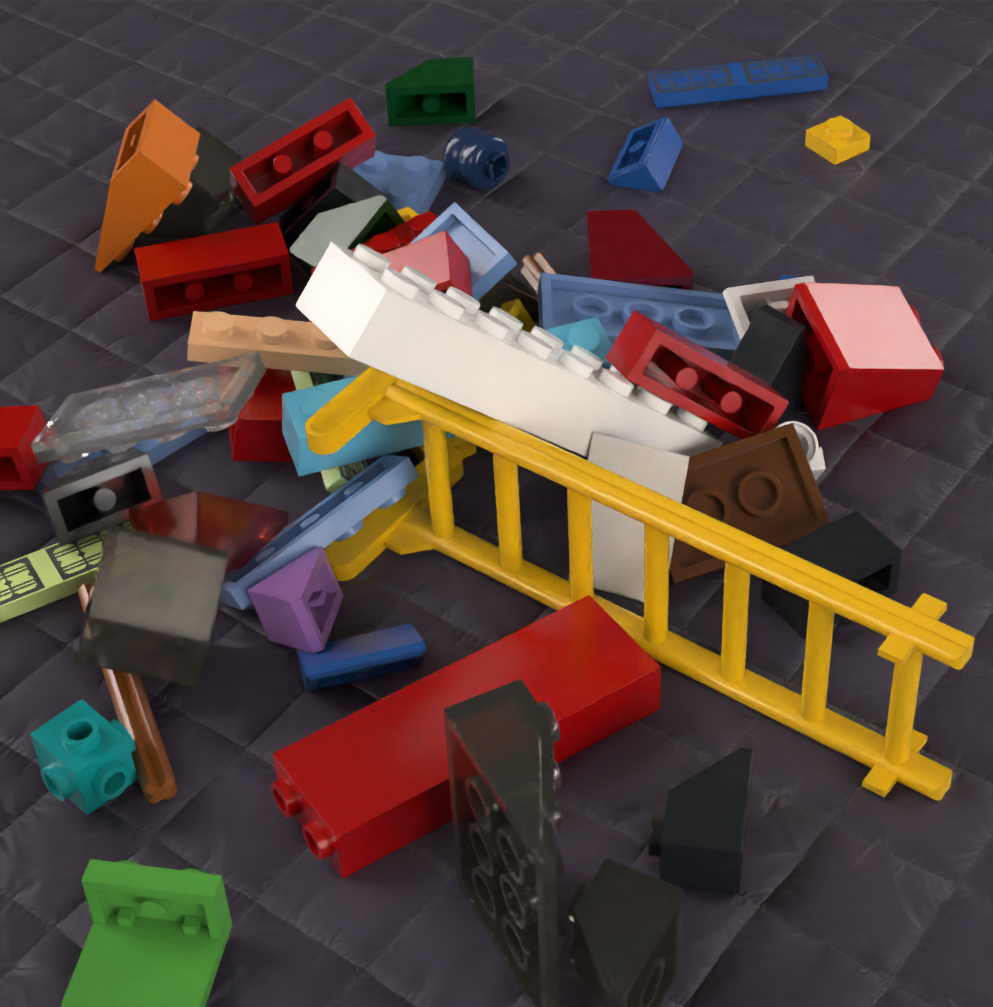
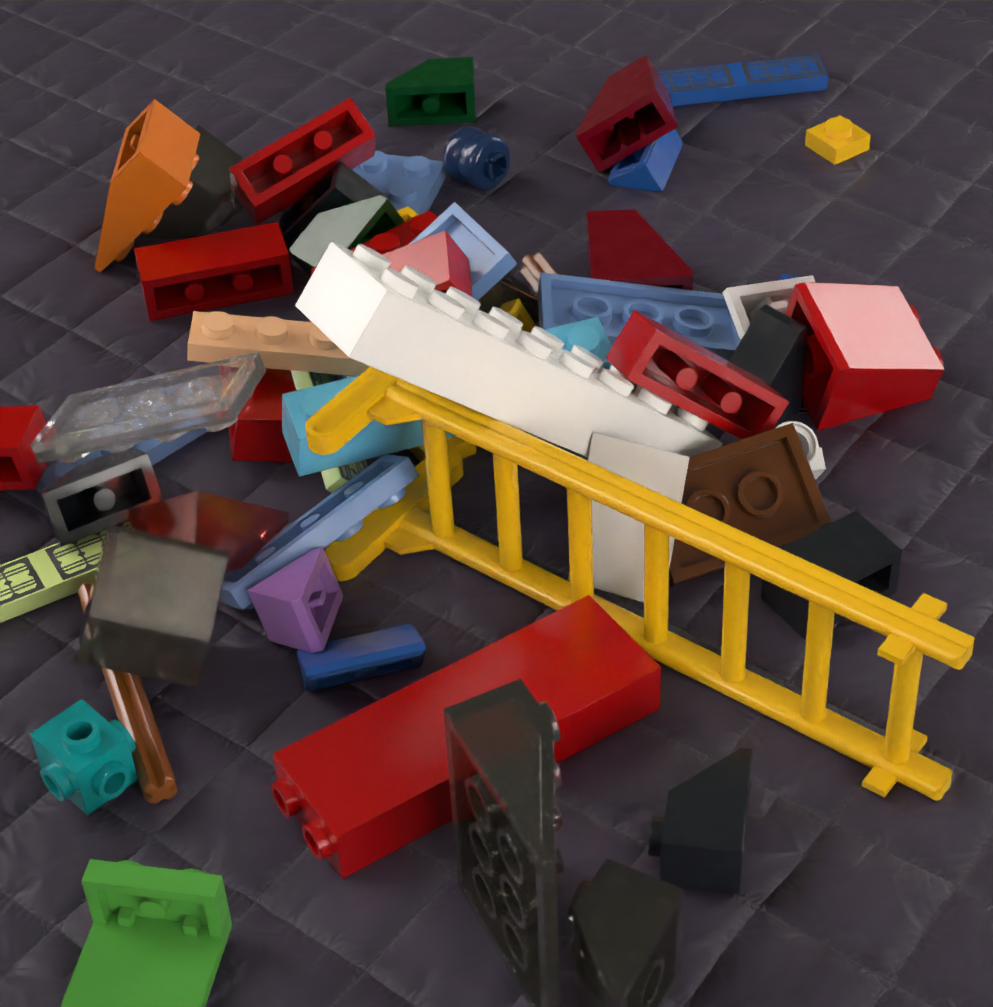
none -> dark red slope [575,54,678,173]

